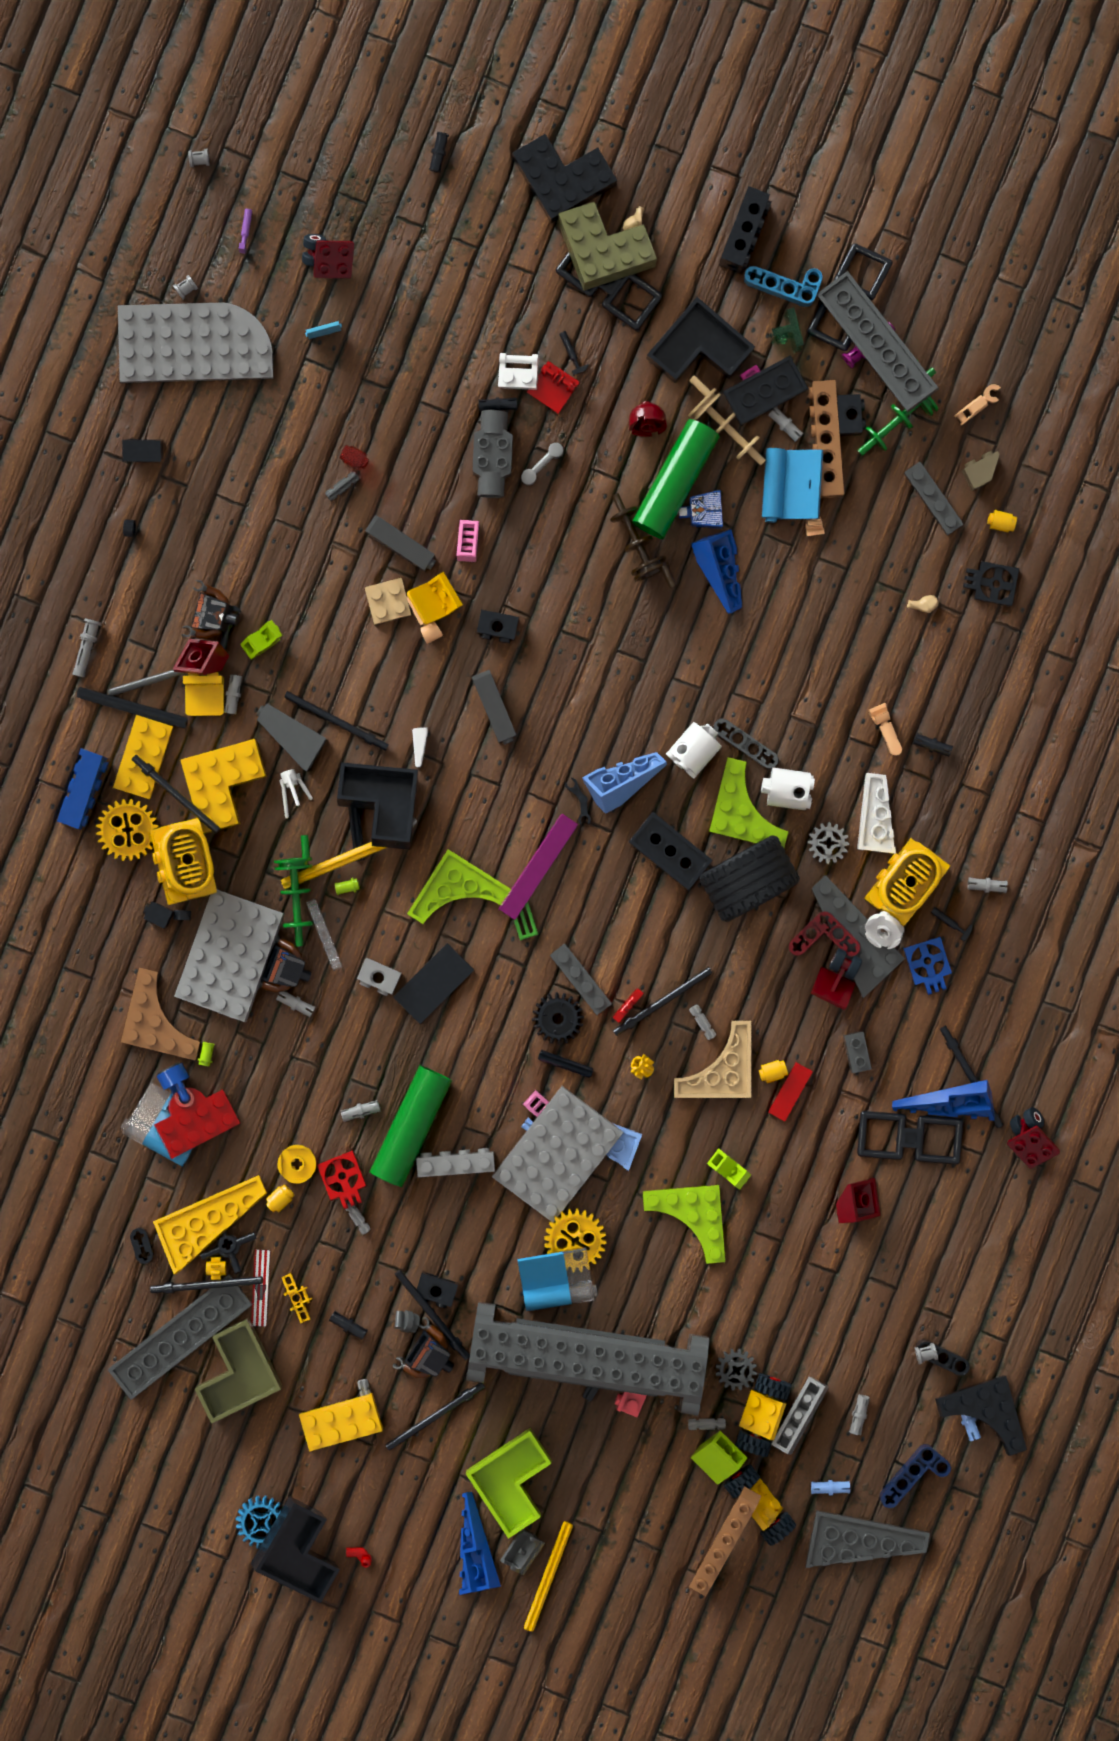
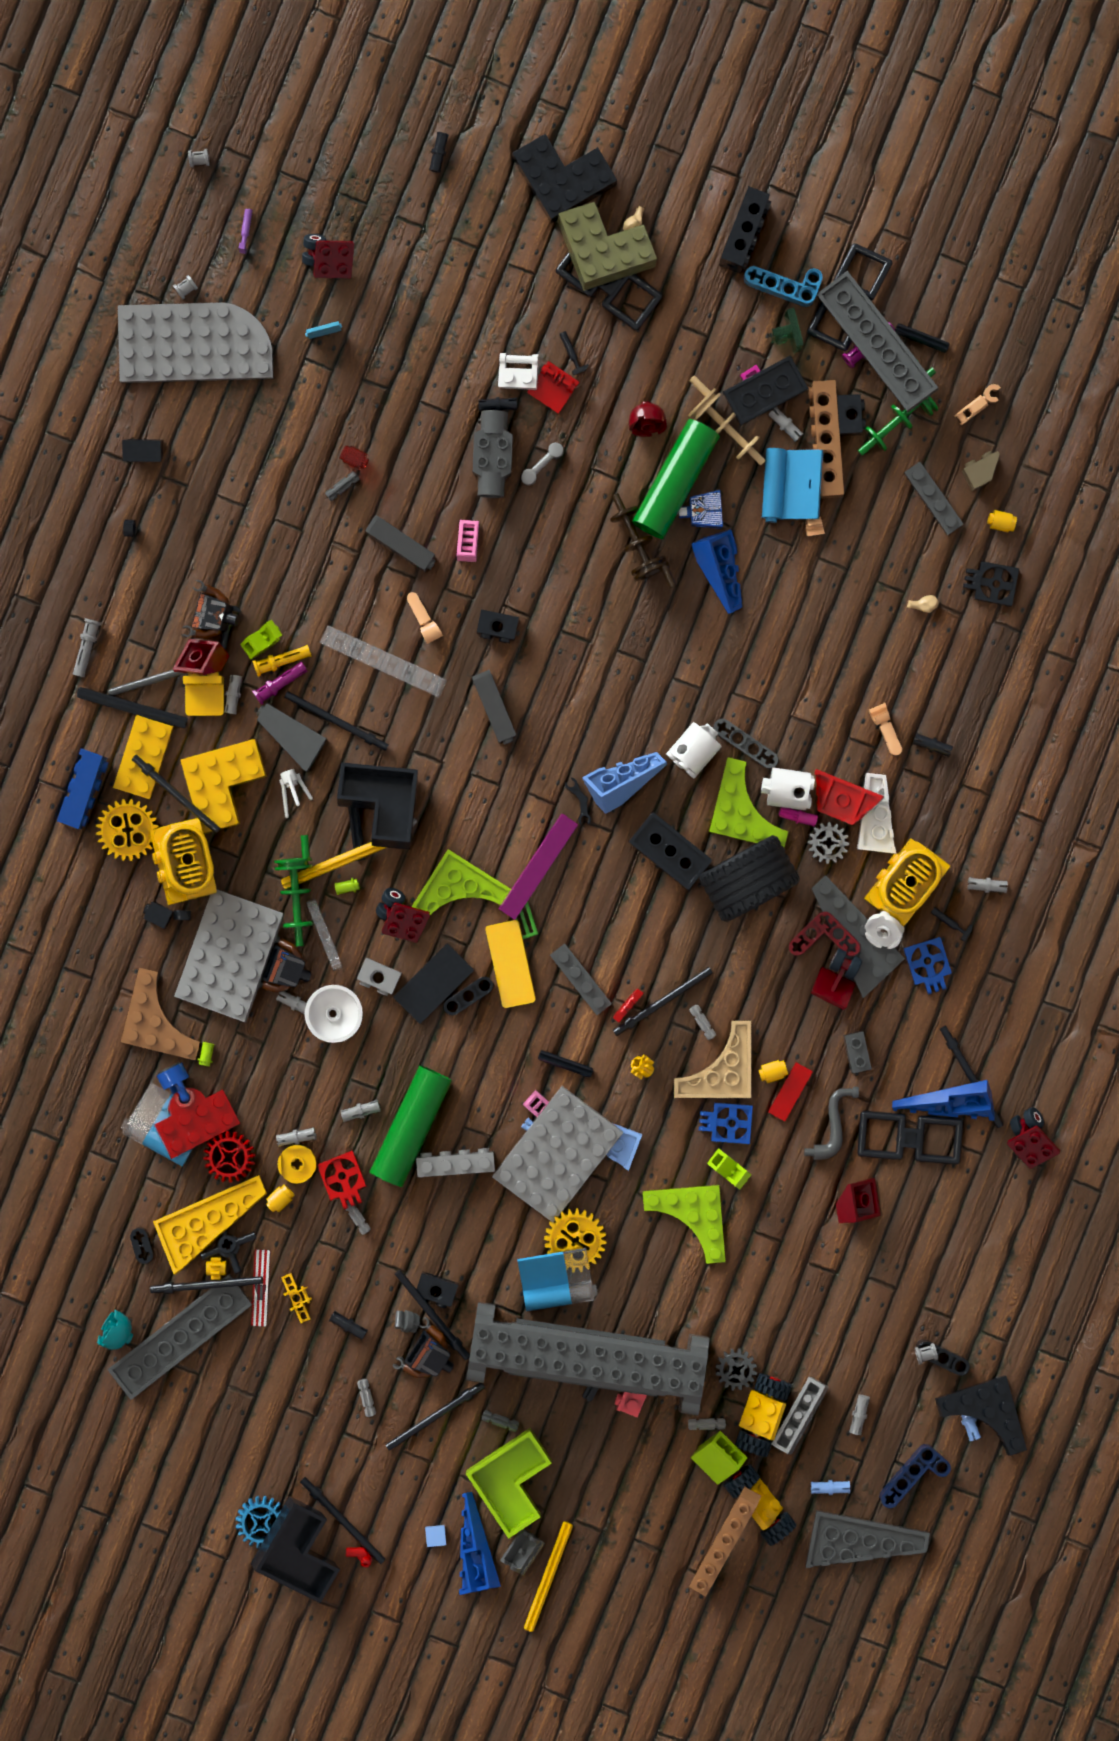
olive piece [195,1317,283,1424] -> none
yellow plate [299,1393,383,1452] -> none
tan plate [364,578,411,625] -> none
yellow bracket [407,572,463,625] -> none
white slope [412,727,428,768] -> none
black gear [532,992,584,1044] -> none
black piece [646,297,755,383] -> none
none -> teal cylinder [97,1310,133,1350]
none -> red gear [203,1131,256,1183]
none -> yellow pin [252,645,311,677]
none -> magenta pin [252,661,308,705]
none -> light grey pin [276,1127,317,1147]
none -> black bar [300,1477,386,1564]
none -> white dish [305,985,363,1043]
none -> clear beam [319,625,447,698]
none -> dark red plate [376,888,430,943]
none -> light blue tile [425,1525,446,1547]
none -> black beam [444,977,493,1015]
none -> dark grey axle [482,1410,519,1432]
none -> yellow piece [486,920,536,1008]
none -> blue piece [699,1102,753,1144]
none -> dark pink axle [779,807,818,827]
none -> dark grey animal [804,1086,859,1160]
none -> red wing [815,769,884,825]
none -> black axle [895,323,950,353]

